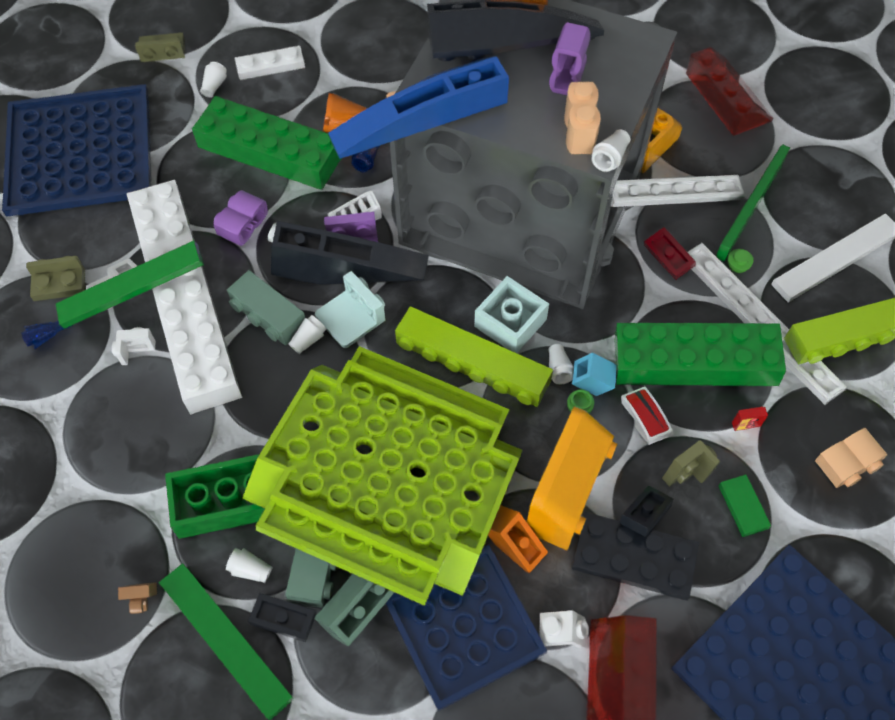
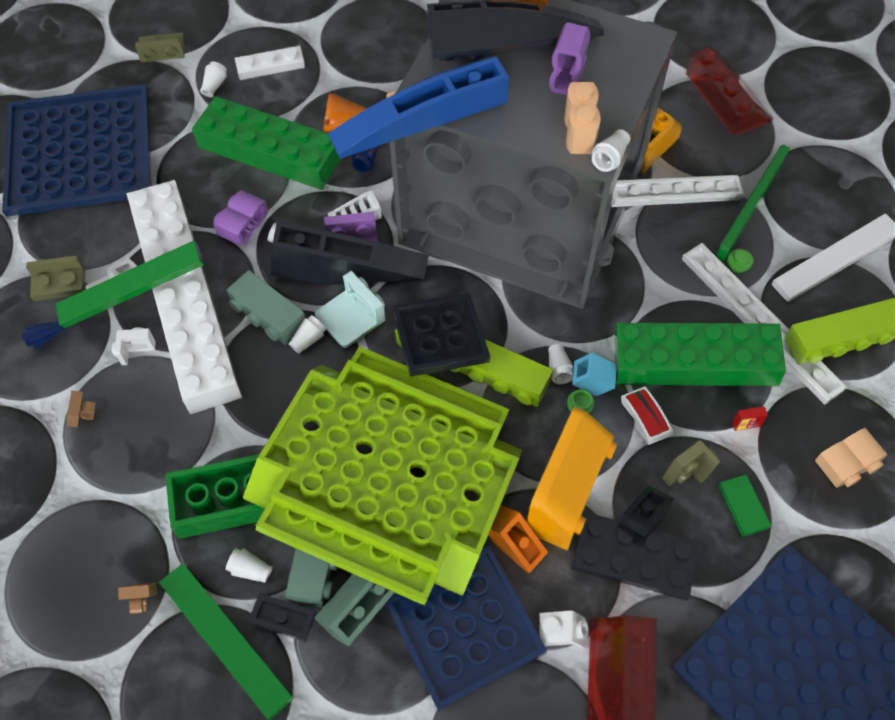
light aqua brick [474,276,549,353] -> none
dark red plate [644,227,696,280] -> none
none -> medium nougat tile [67,390,96,427]
none -> black plate [392,293,490,377]

